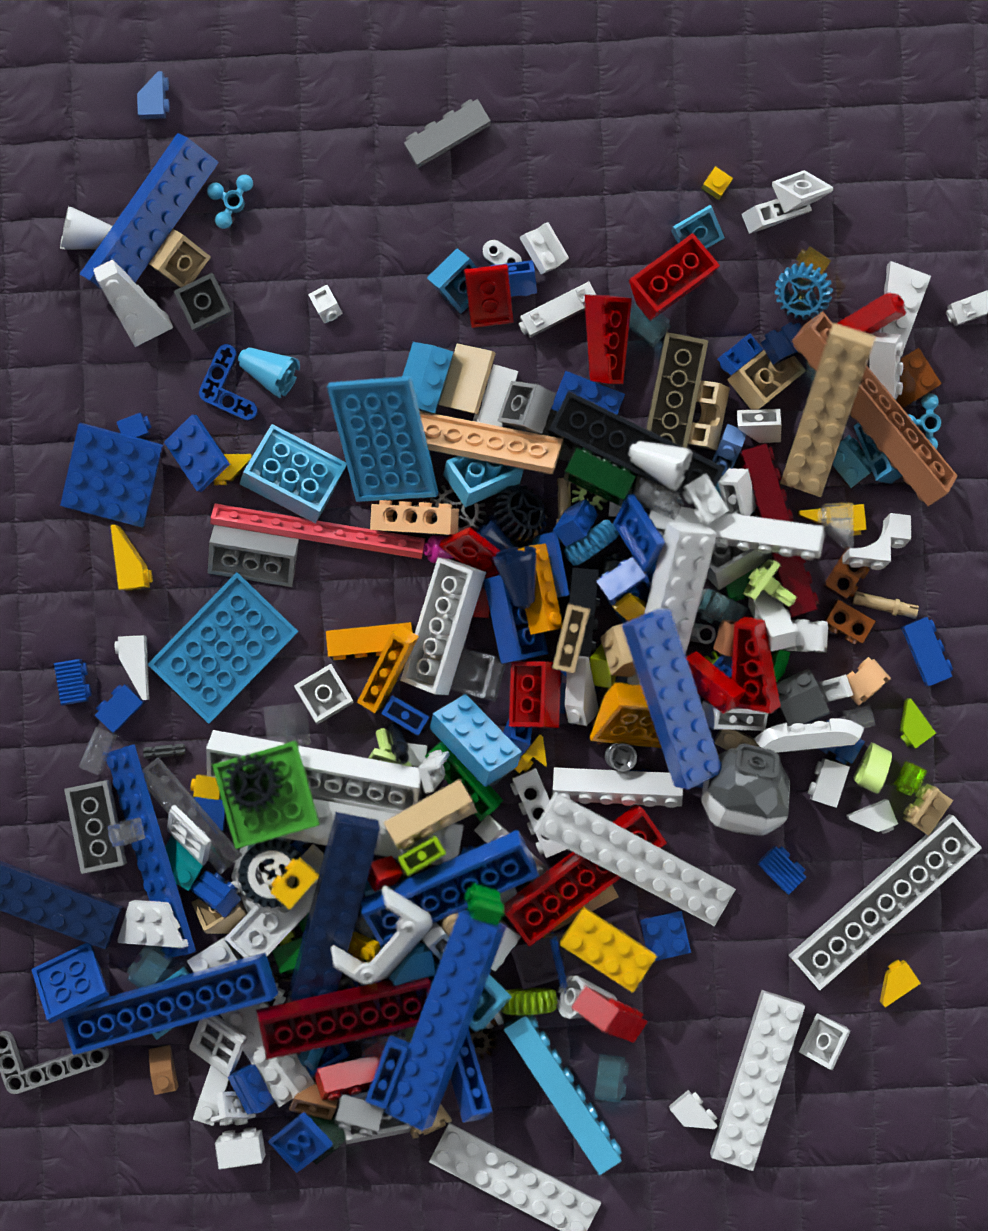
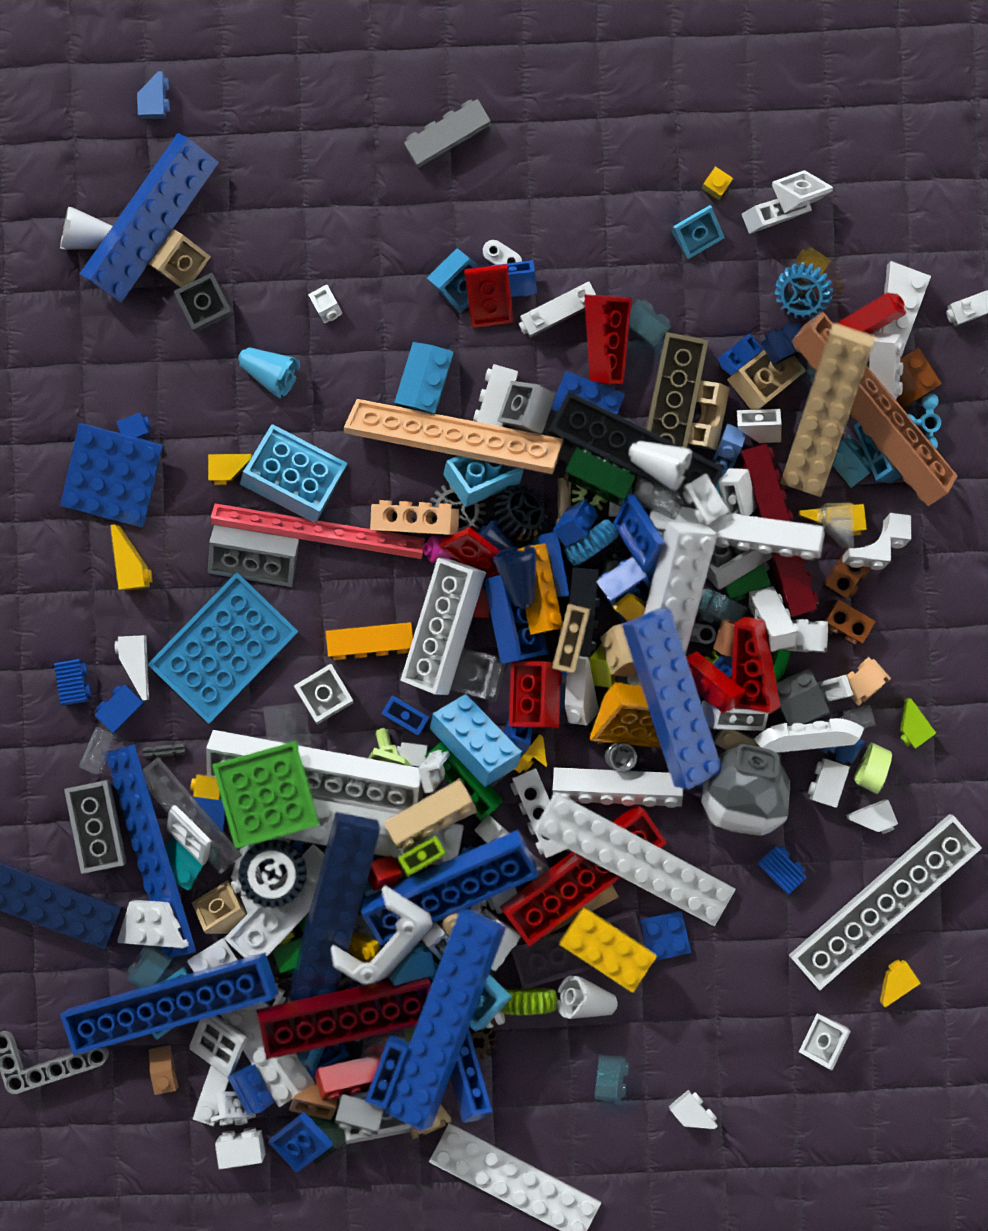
blue plate [31,943,109,1024] -> none
white wedge [93,260,173,347] -> none
clear brick [107,817,145,847] -> none
blue plate [164,414,230,492] -> none
blue brick [191,871,241,917] -> none
blue beam [199,344,258,421] -> none
medium azure piece [207,174,253,229] -> none
black gear [223,753,283,813] -> none
yellow brick [270,857,319,909] -> none
dark azure plate [327,376,439,502] -> none
light orange brick [357,625,419,713] -> none
black pin [388,722,409,764] -> none
tan tile [439,343,496,415] -> none
green brick [465,883,504,926] -> none
medium azure brick [504,1015,622,1175] -> none
white bracket [520,222,569,274] -> none
blue piece [549,931,568,994] -> none
red wedge [571,985,648,1043] -> none
red slope [629,233,720,321] -> none
white brick [710,990,805,1171] -> none
yellowish green piece [743,559,796,607] -> none
tan pin [853,591,919,619] -> none
clear neon green brick [894,761,928,796] -> none
blue brick [901,617,953,686] -> none
tan bracket [903,784,953,836] -> none

